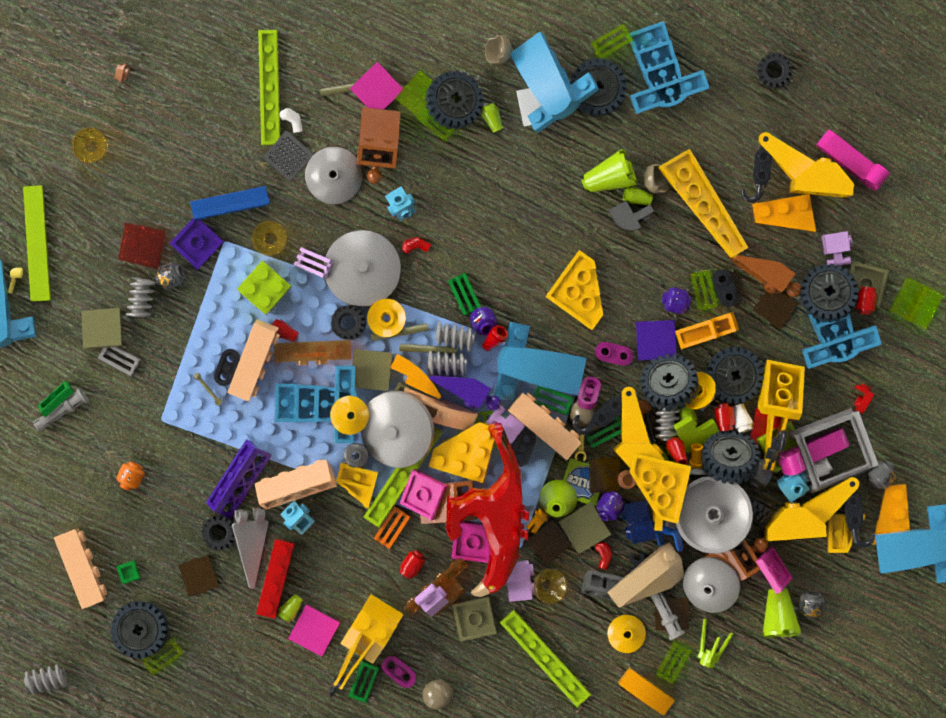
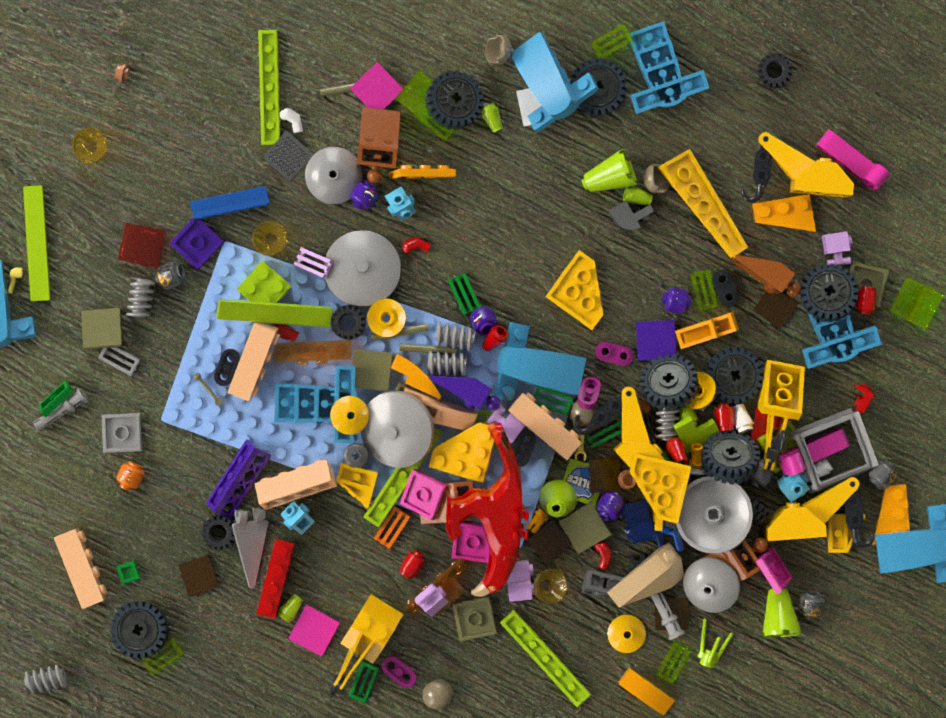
none -> light grey tile [102,413,142,453]
none -> lime tile [216,299,333,327]
none -> dark purple head [350,181,379,211]
none -> light orange wing [389,165,456,180]

